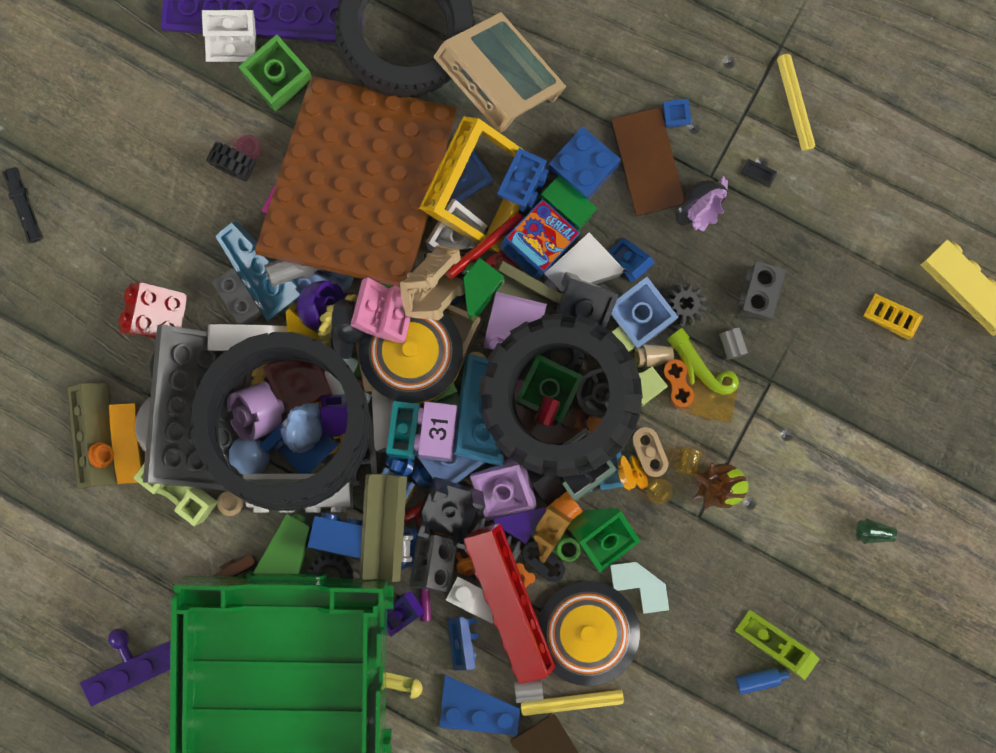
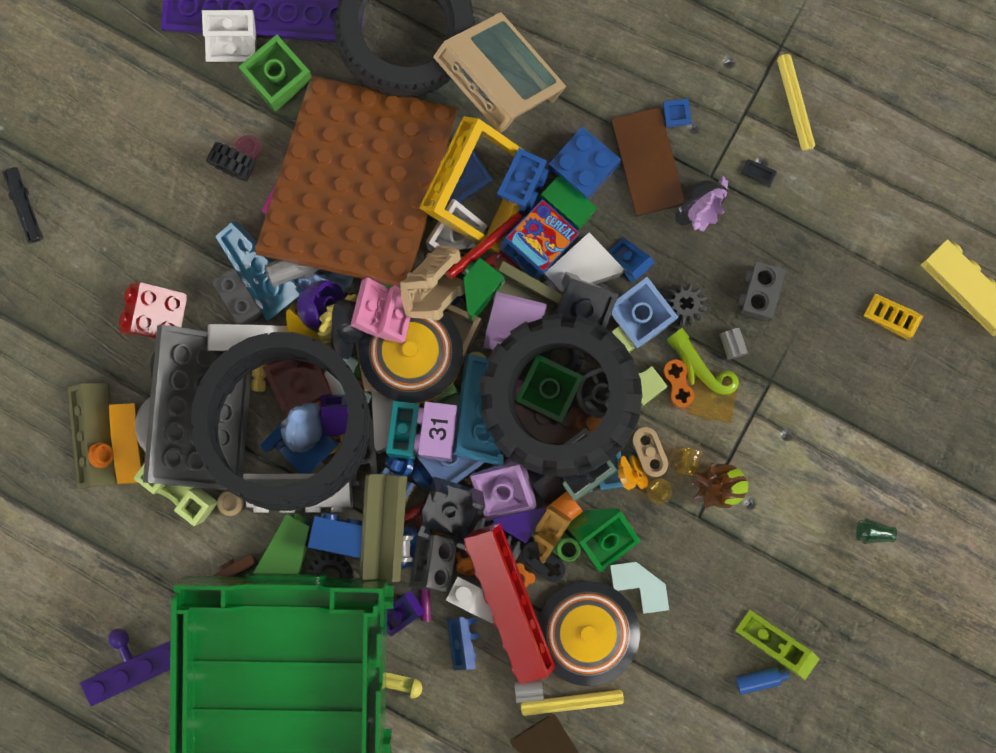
lavender brick [227,381,285,441] -> none
light blue hair [229,438,270,475] -> none
blue wing [439,674,520,735] -> none
dark red slope [534,396,561,427] -> none
tan cone [634,344,674,370] -> none

